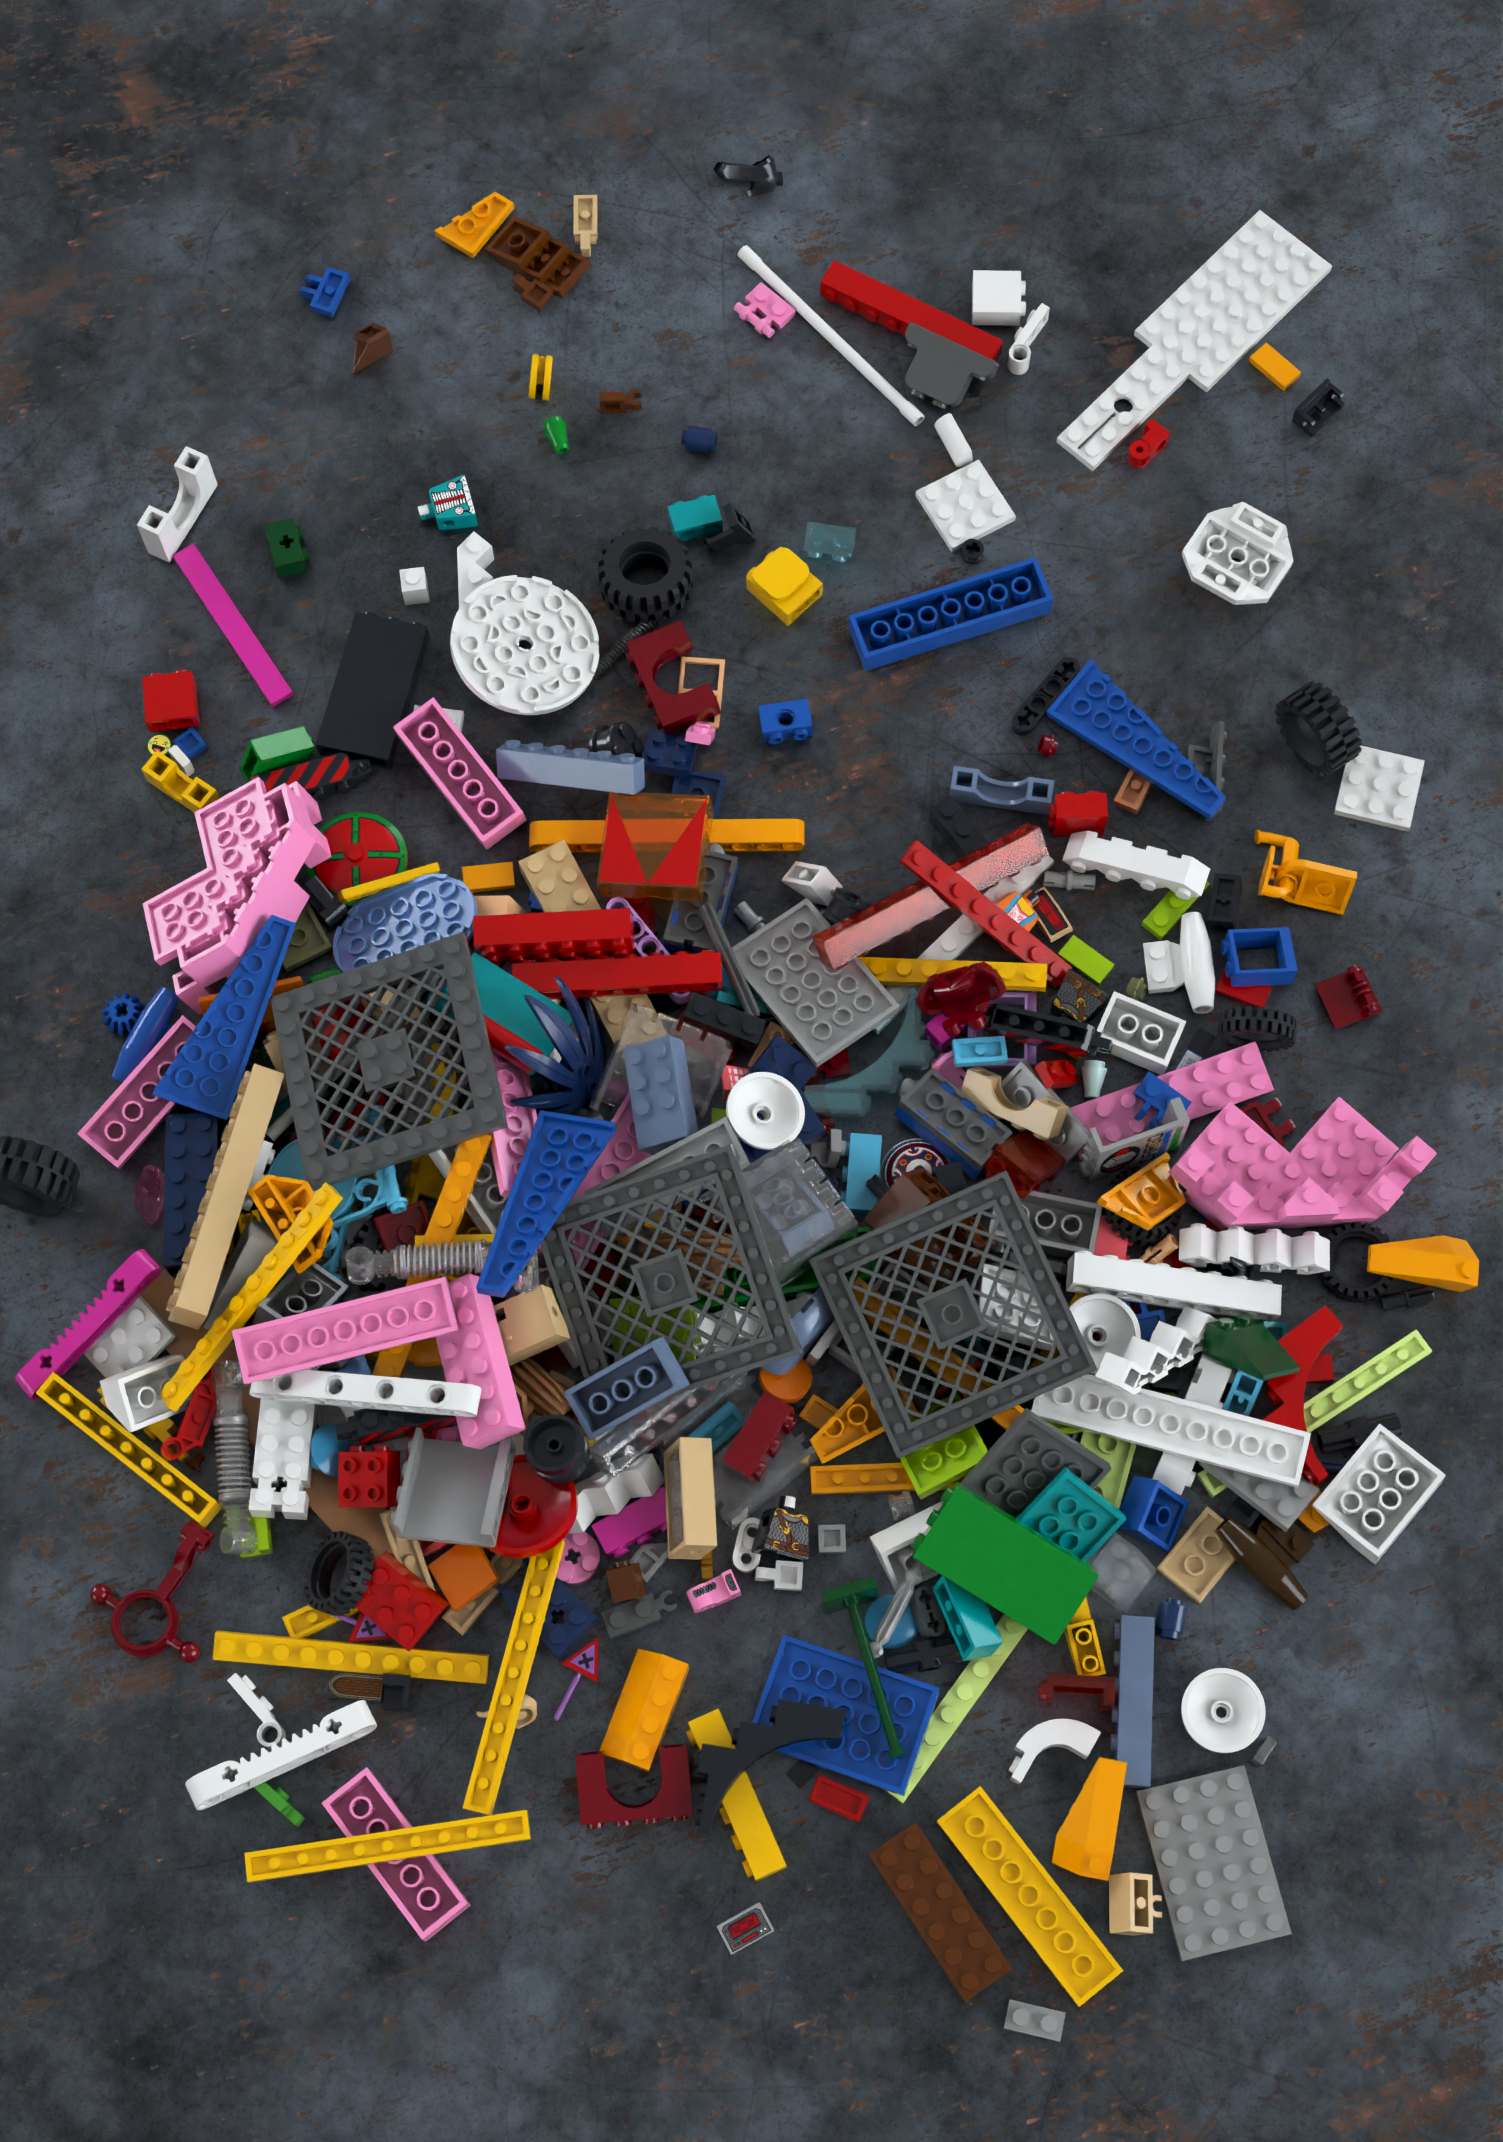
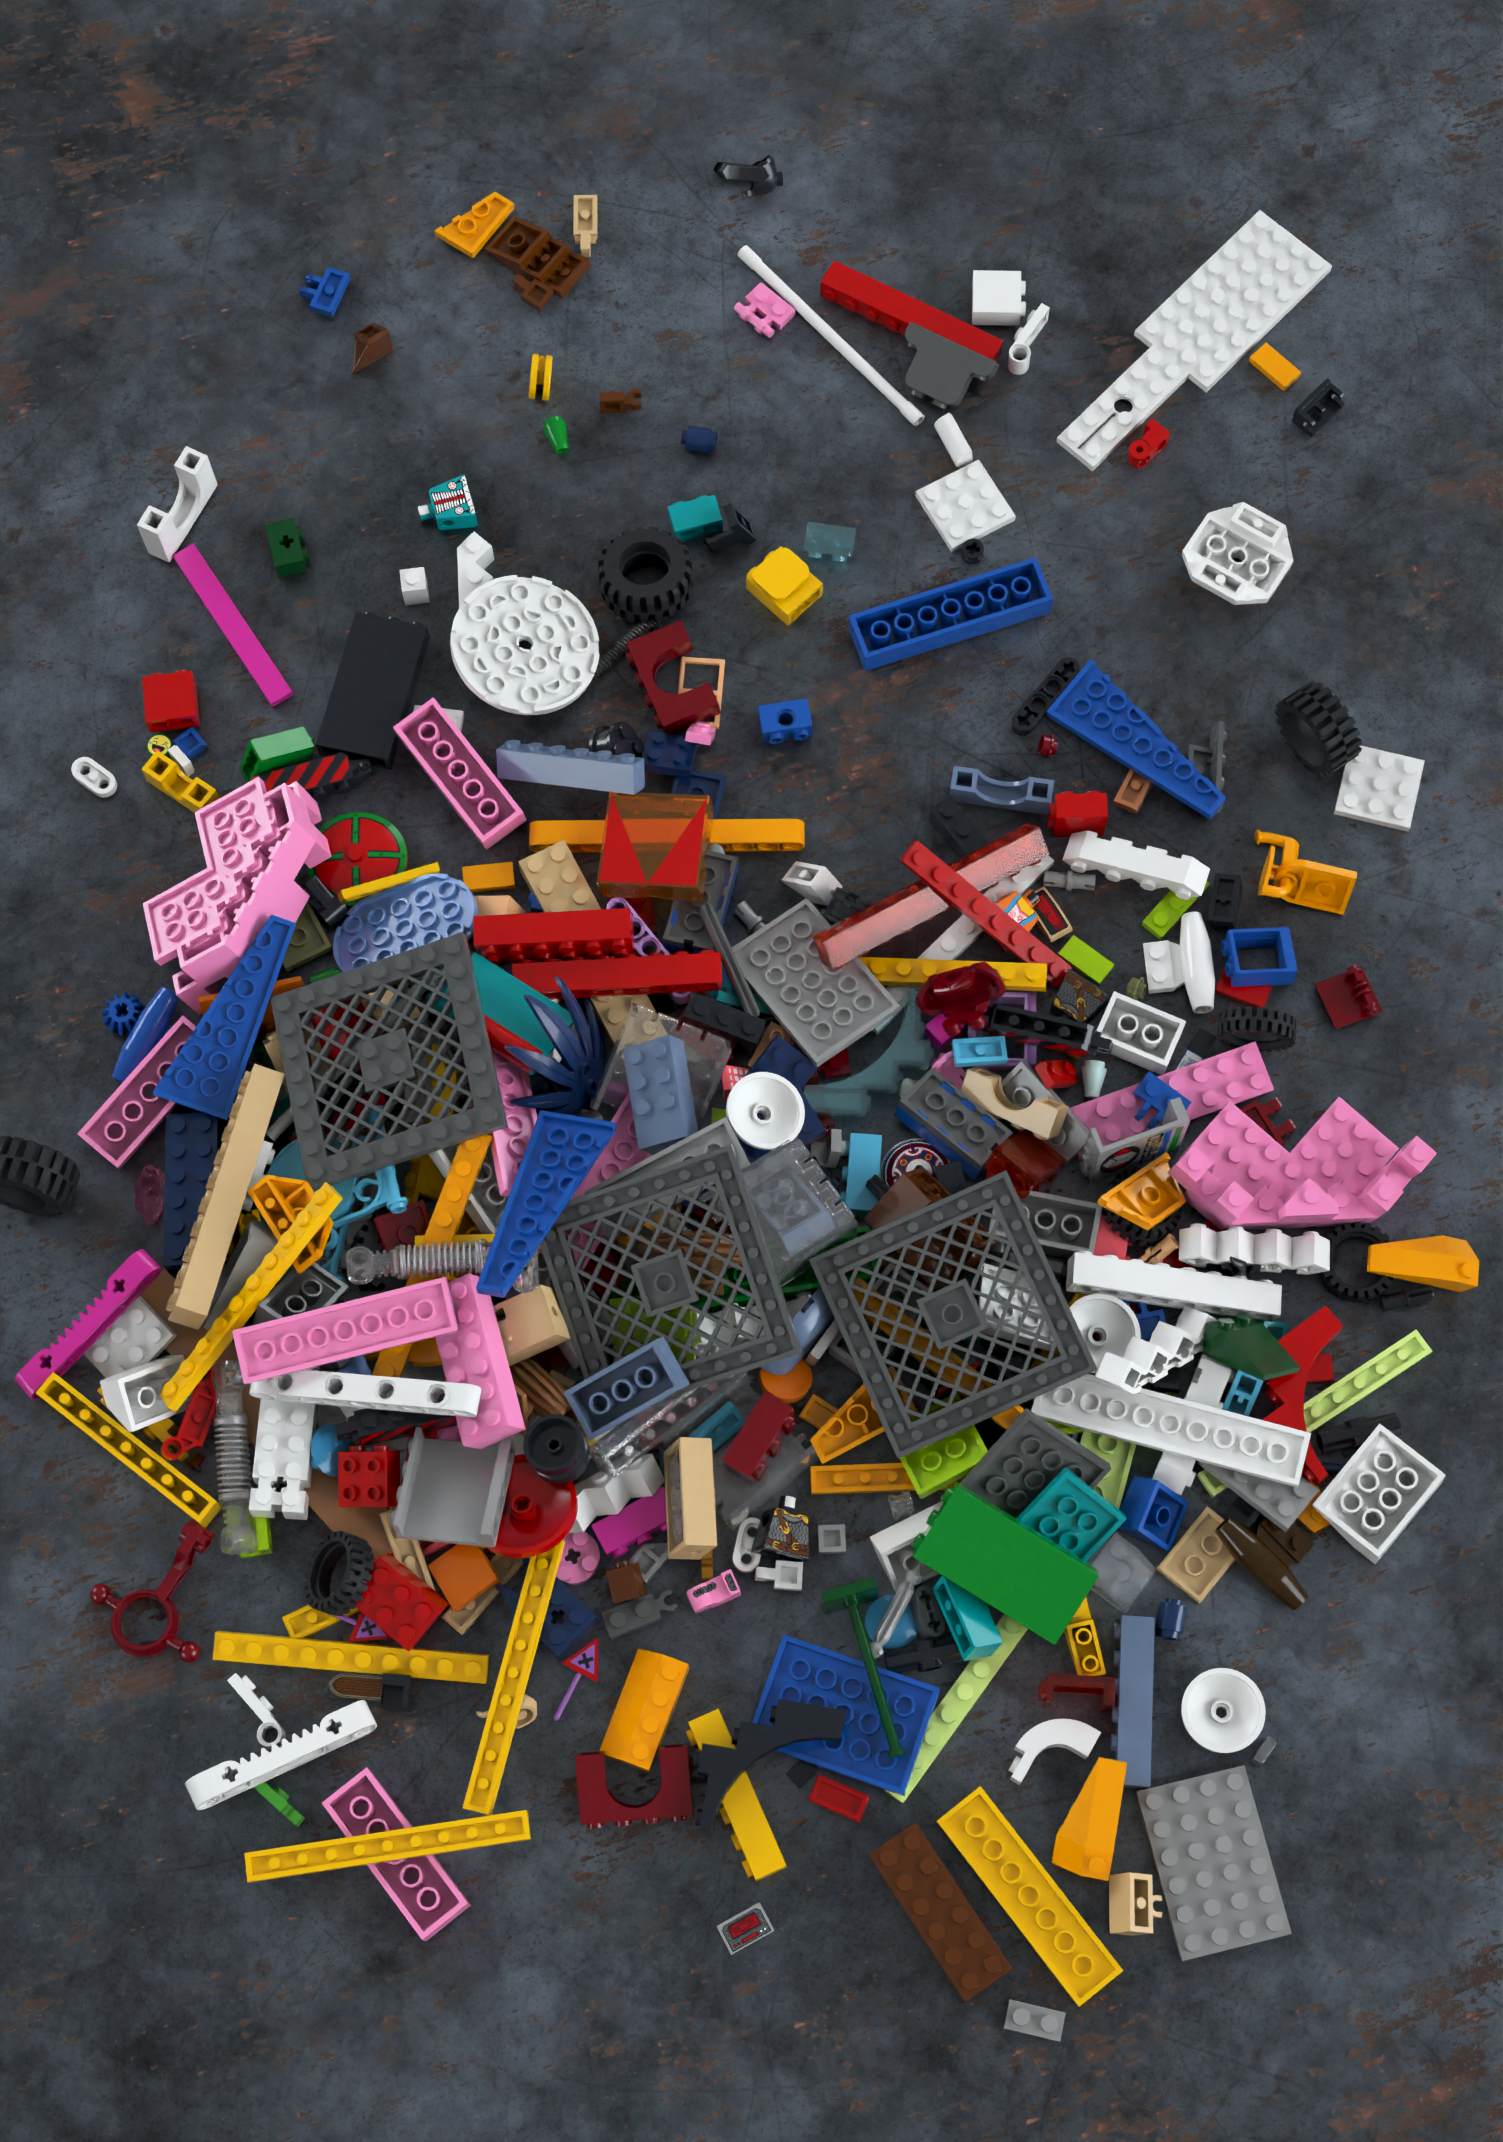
none -> white plate [71,757,117,798]

